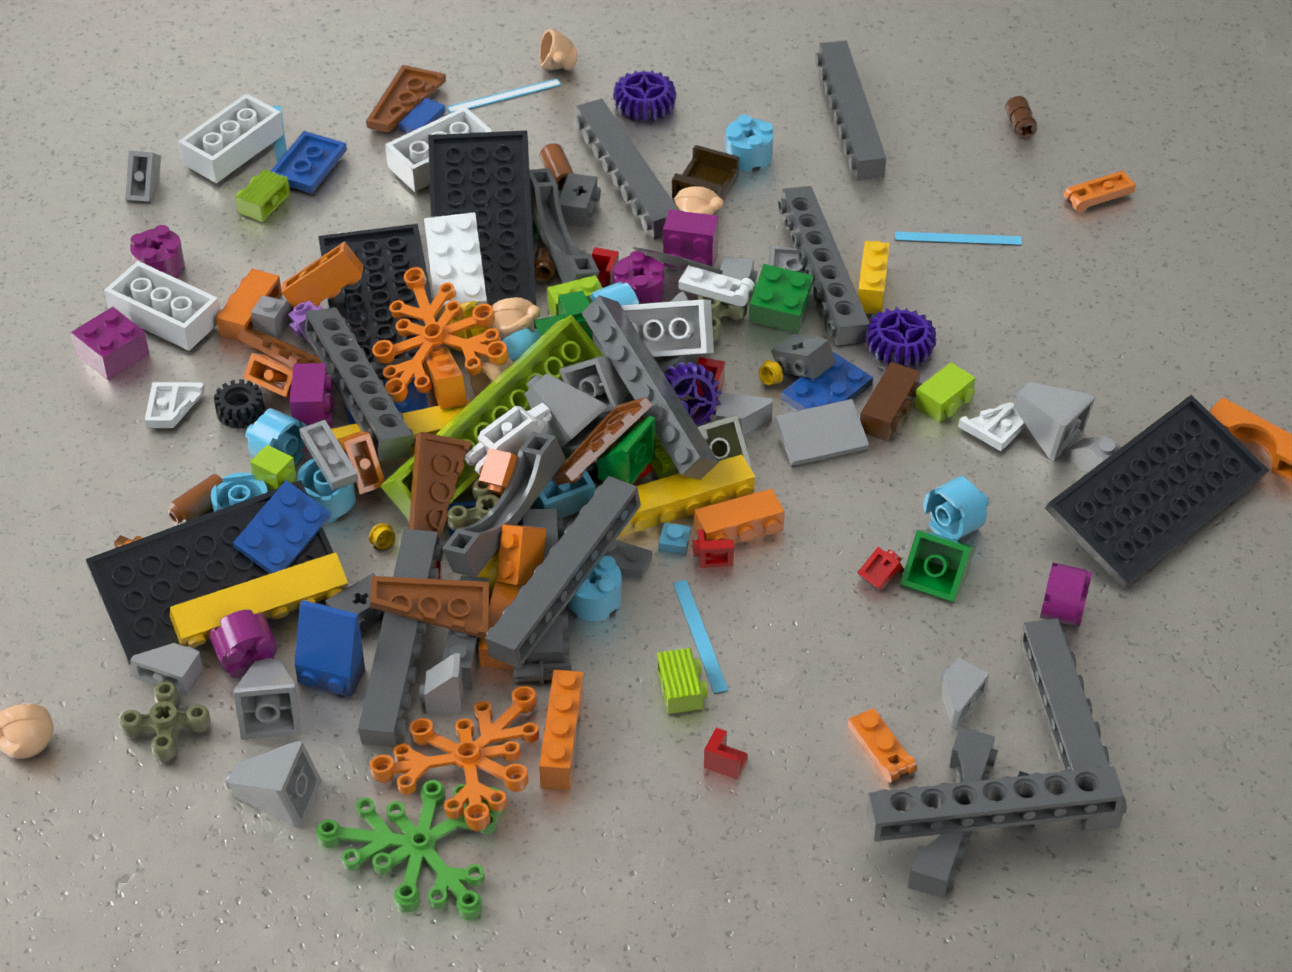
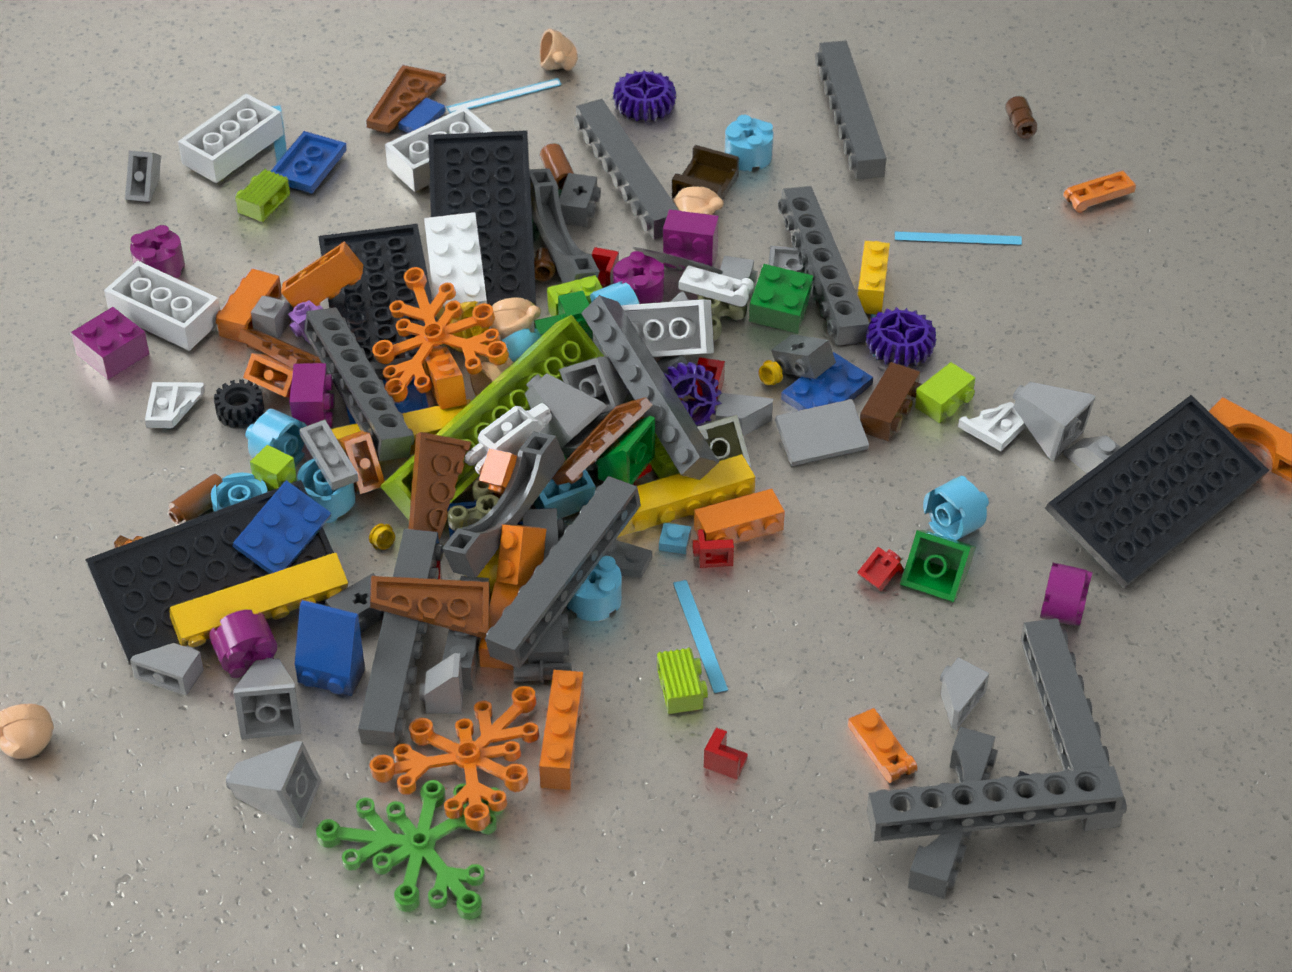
olive gear [119,681,211,762] -> none

